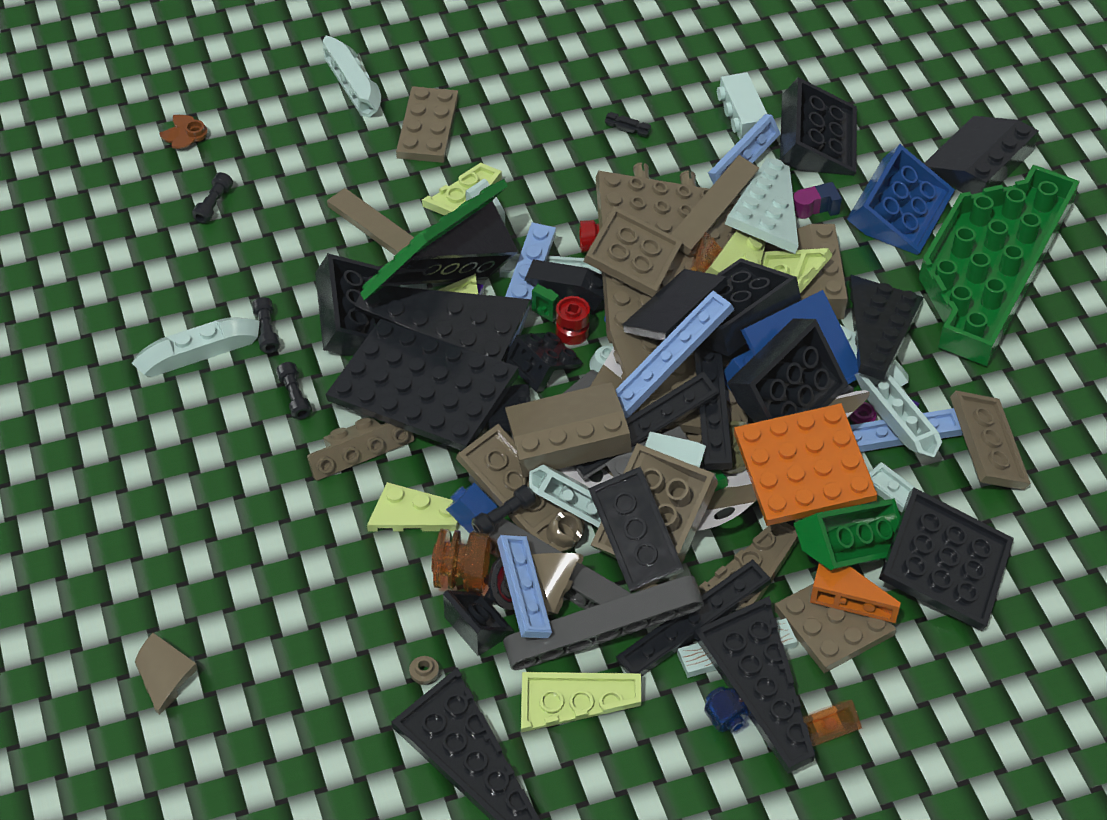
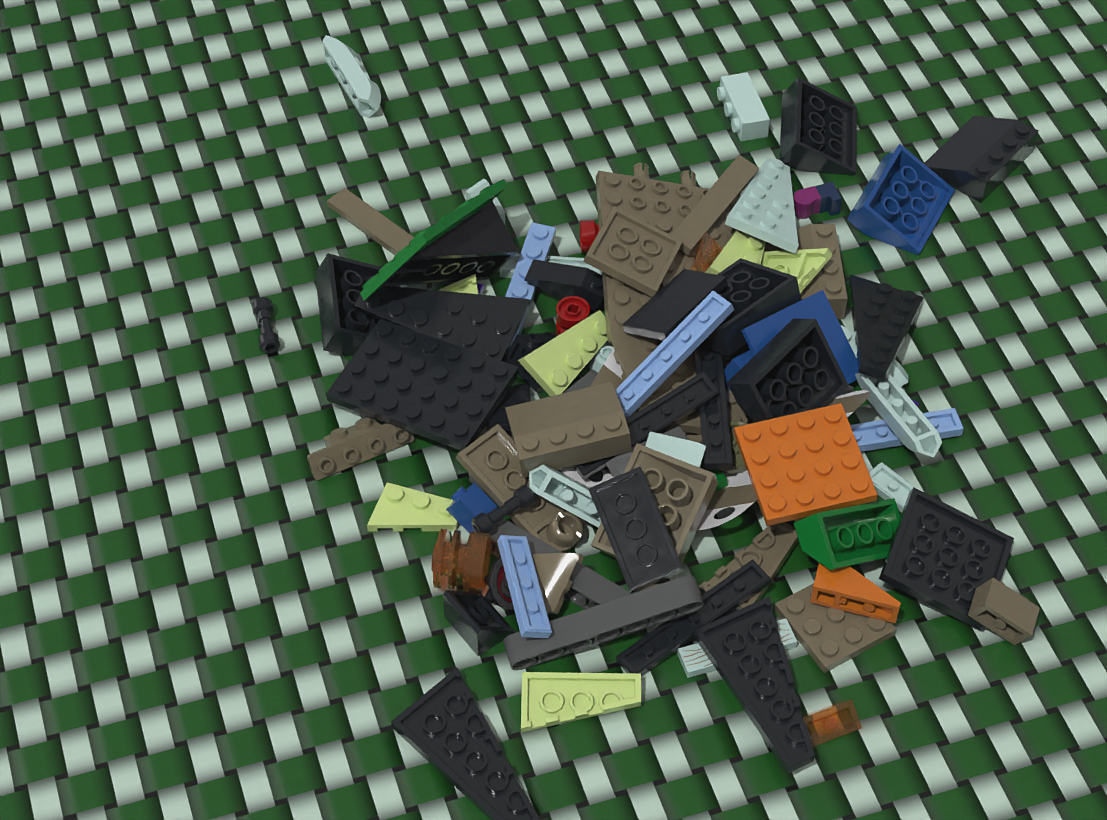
light aqua brick [132,317,260,377] -> none
dark tan slope [135,633,198,715] -> none
dark orange plate [159,115,208,149] -> none
black piece [192,172,233,224] -> none
black piece [276,362,312,419] -> none
dark tan plate [396,86,458,163] -> none
dark tan plate [409,656,439,685] -> none
yellowish green wing [422,163,502,215] -> none
green bracket [532,284,561,322] -> none
black axle [605,112,651,137] -> none
clear blue head [704,687,748,733] -> none
light blue plate [708,114,780,185] -> none
magenta plate [849,402,876,424] -> none
green brick [919,165,1080,366] -> none
dark tan plate [950,390,1031,490] -> none
none -> yellowish green wing [518,310,608,397]
none -> dark tan brick [968,578,1040,645]

